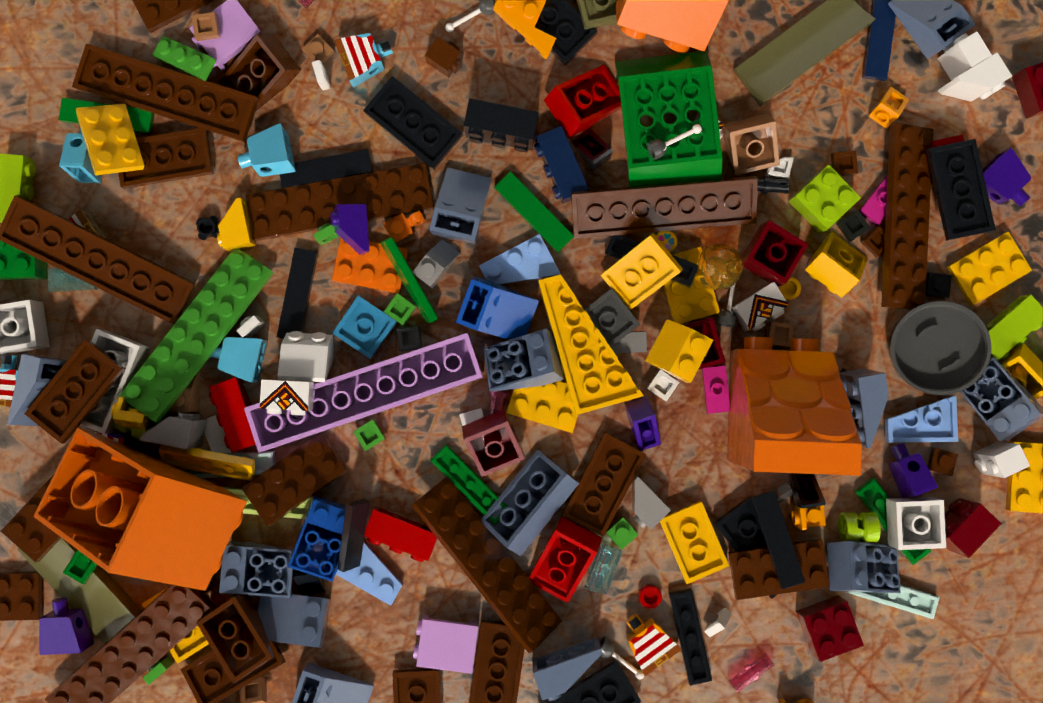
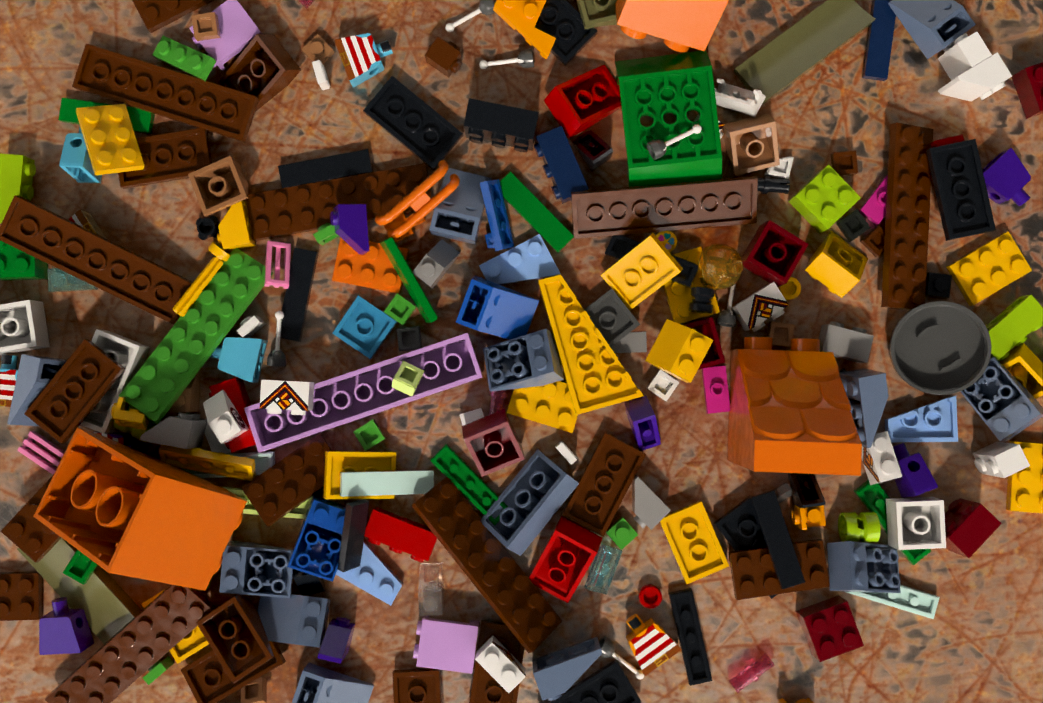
medium azure torso [237,123,296,177] -> none
white slope [277,331,334,382] -> none
white tile [704,608,732,637] -> none
light orange bracket [869,86,909,128] -> none
reddish brown plate [927,447,958,476] -> none
none -> bright pink tile [17,431,65,475]
none -> yellow axle [173,257,224,317]
none -> medium nougat slope [188,155,248,217]
none -> white slope [203,390,249,444]
none -> yellow tile [208,241,231,262]
none -> bright pink tile [264,241,291,289]
none -> hinge [267,311,286,367]
none -> dark purple slope [317,617,355,664]
none -> yellow plate [323,451,396,499]
none -> light aqua tile [340,470,434,497]
none -> orange piece [375,160,460,239]
none -> yellowish green slope [391,361,425,396]
none -> clear slope [418,563,445,616]
none -> white brick [475,635,526,693]
none -> hinge [479,48,534,69]
none -> blue hinge [480,179,514,251]
none -> white tile [555,441,577,465]
none -> black wheel [689,287,715,313]
none -> white hinge [714,78,766,117]
none -> light grey brick [818,321,874,363]
none -> white brick [861,431,902,485]

